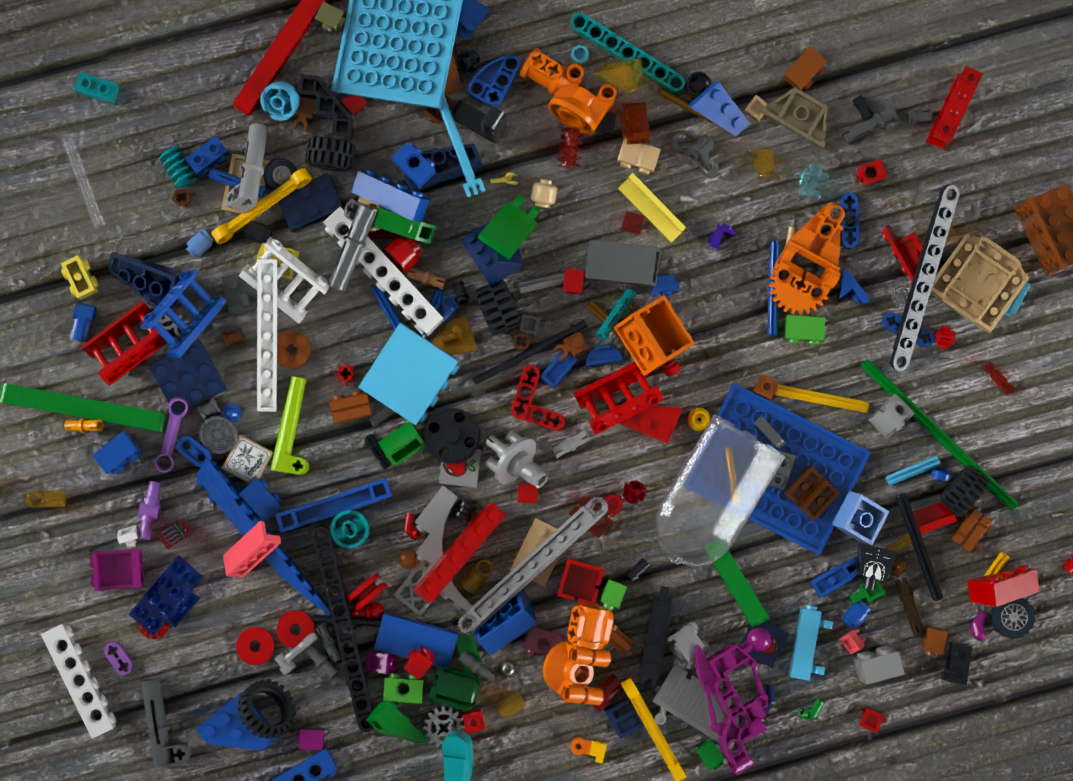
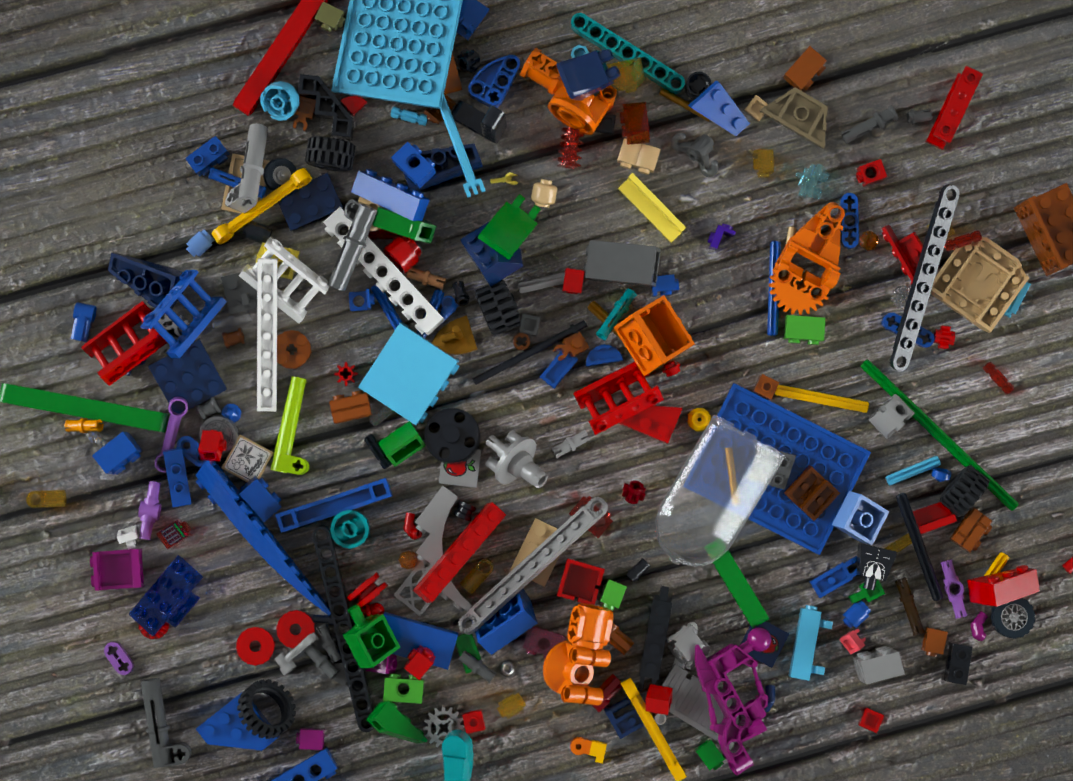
white brick [41,623,117,739] -> none
light yellow brick [61,255,99,300] -> none
clear axle [63,138,105,229] -> none
teal brick [74,72,120,105] -> none
teal piece [159,145,197,189] -> none
reddish brown bush [173,189,191,207] -> none
coral panel [223,521,281,578] -> none
dark green cylinder [428,664,481,712] -> none
red beam [511,365,565,430] -> none
red tile [517,483,538,504] -> none
red tile [600,494,623,517] -> none
clear red tile [621,211,645,235] -> none
dark grey beam [754,416,785,450] -> none
green arm [798,698,824,720] -> none
blue slope [838,269,870,305] -> none
black pin [852,94,874,120] -> none
dark orange plate [891,560,908,578] -> none
none -> blue plate [163,448,192,507]
none -> red brick [198,430,227,461]
none -> green brick [343,604,401,668]
none -> blue bracket [349,289,375,311]
none -> medium azure axle [391,107,428,126]
none -> dark blue hips [557,49,621,101]
none -> red panel [645,684,673,715]
none -> clear orange tile [859,231,878,251]
none -> medium lavender pin [940,559,967,618]
none -> clear red axle [945,230,982,251]

